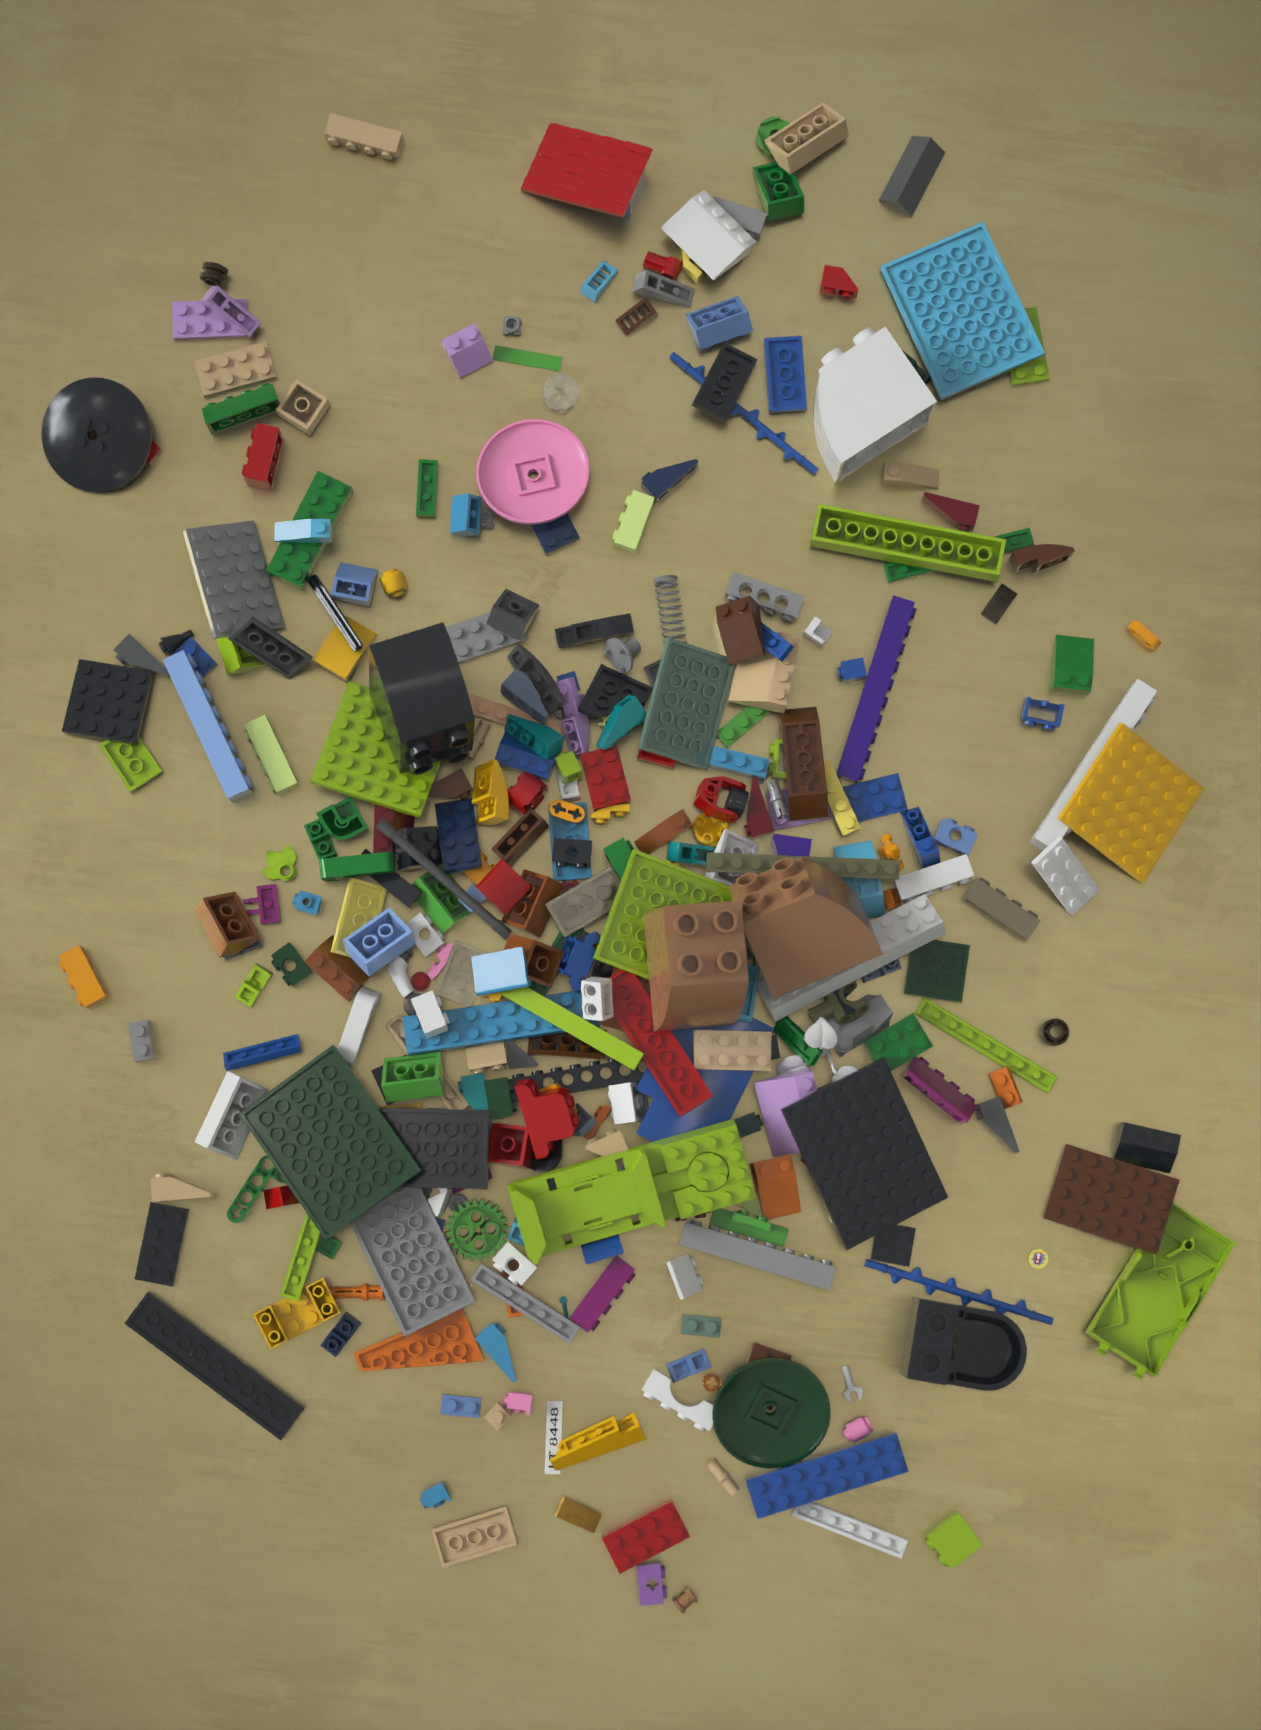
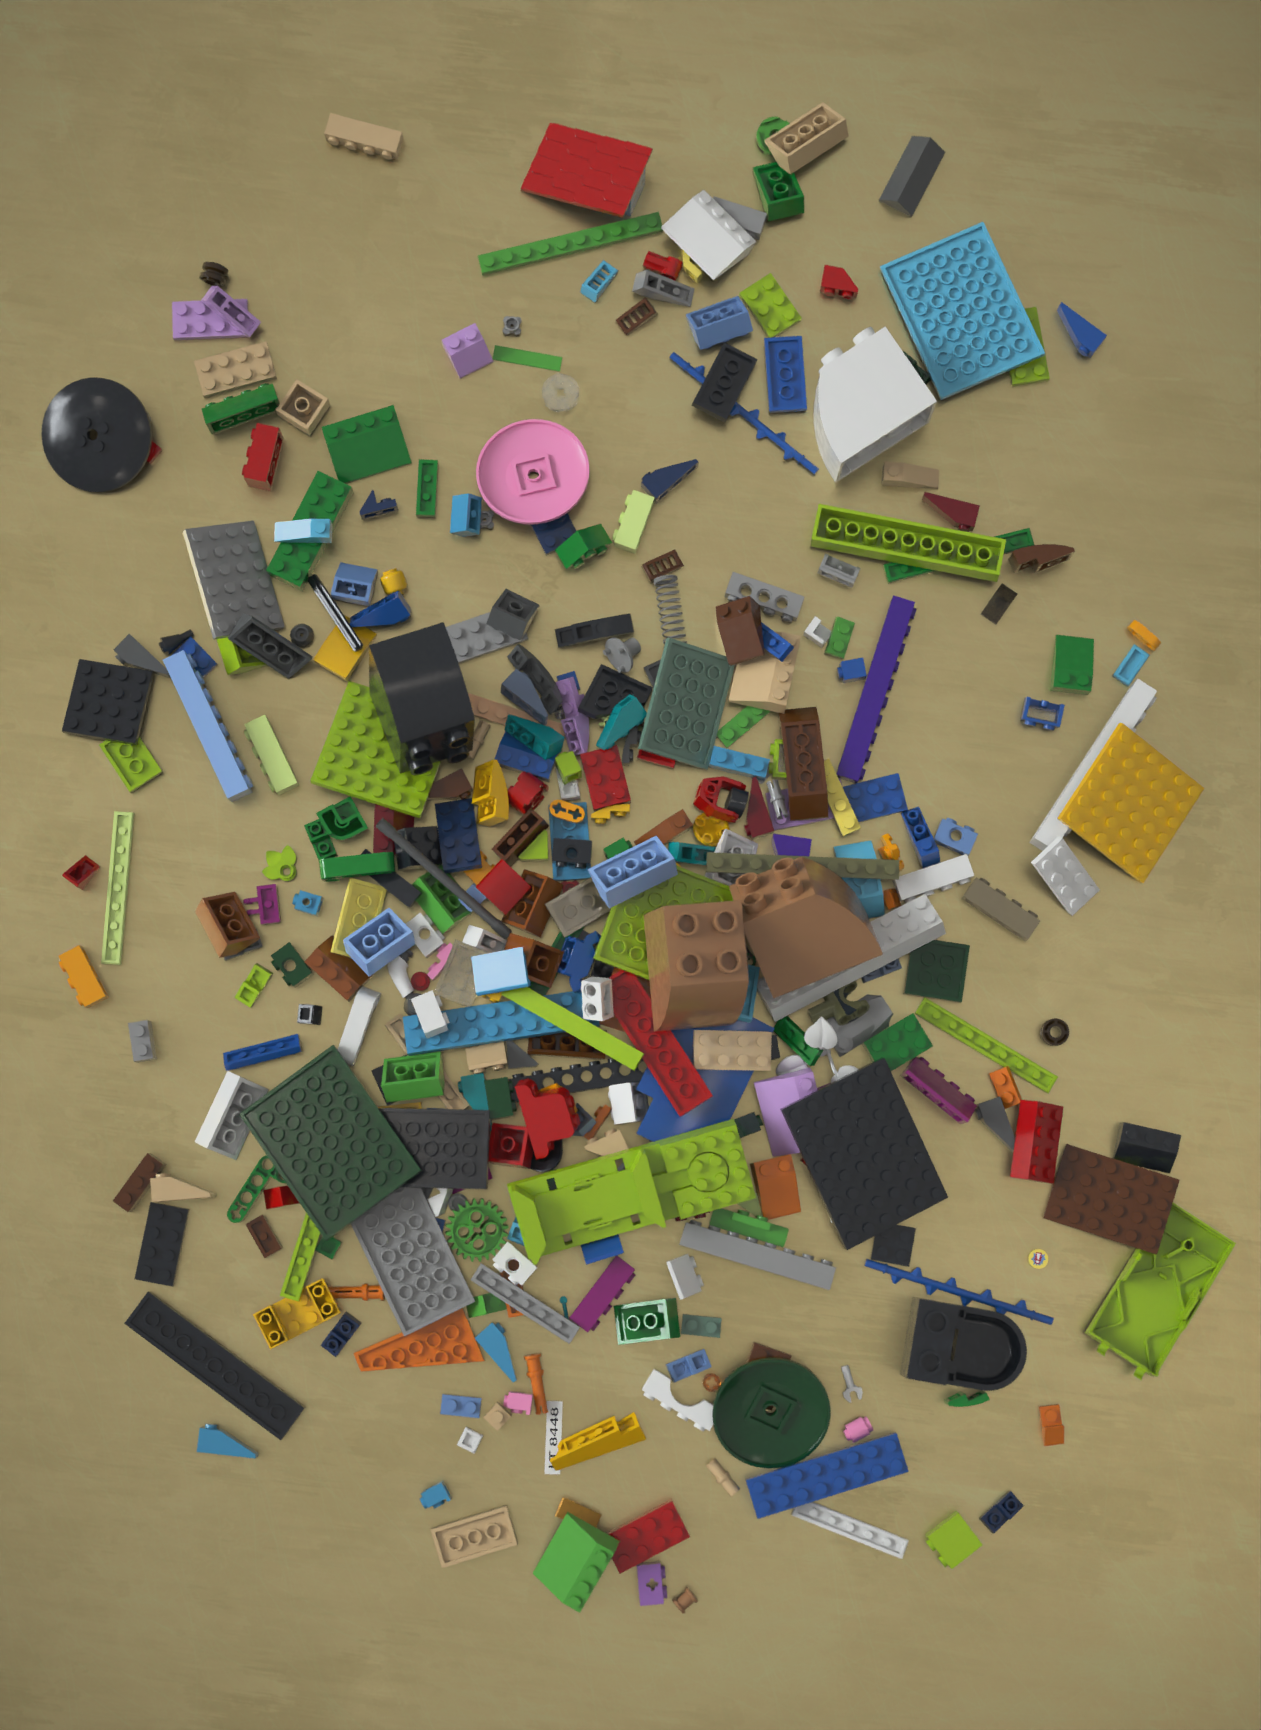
none -> red slope [62,855,100,890]
none -> yellowish green tile [101,811,134,965]
none -> reddish brown brick [113,1153,167,1212]
none -> dark azure slope [197,1424,258,1458]
none -> reddish brown plate [245,1214,282,1258]
none -> dark grey plate [290,624,314,647]
none -> black slope [297,1004,322,1025]
none -> green slope [321,405,412,484]
none -> blue slope [350,591,411,627]
none -> dark blue slope [359,490,399,520]
none -> white tile [457,1427,483,1454]
none -> white slope [462,925,507,954]
none -> bright green slope [466,1293,507,1318]
none -> bright green plate [478,212,663,275]
none -> lime slope [518,829,549,862]
none -> orange pin [524,1353,548,1415]
none -> bright green slope [533,1512,620,1613]
none -> green brick [555,524,612,569]
none -> light blue slope [588,836,678,908]
none -> green slope [614,1298,681,1345]
none -> dark grey slope [622,726,641,766]
none -> reddish brown slope [642,549,684,584]
none -> lime plate [739,273,802,338]
none -> light grey hinge [818,553,861,588]
none -> bright green plate [825,616,855,659]
none -> green slope [944,1390,990,1407]
none -> dark blue slope [979,1491,1024,1534]
none -> red brick [1010,1100,1064,1184]
none -> orange slope [1039,1404,1064,1446]
none -> blue slope [1057,302,1107,358]
none -> medium azure tile [1113,644,1150,687]

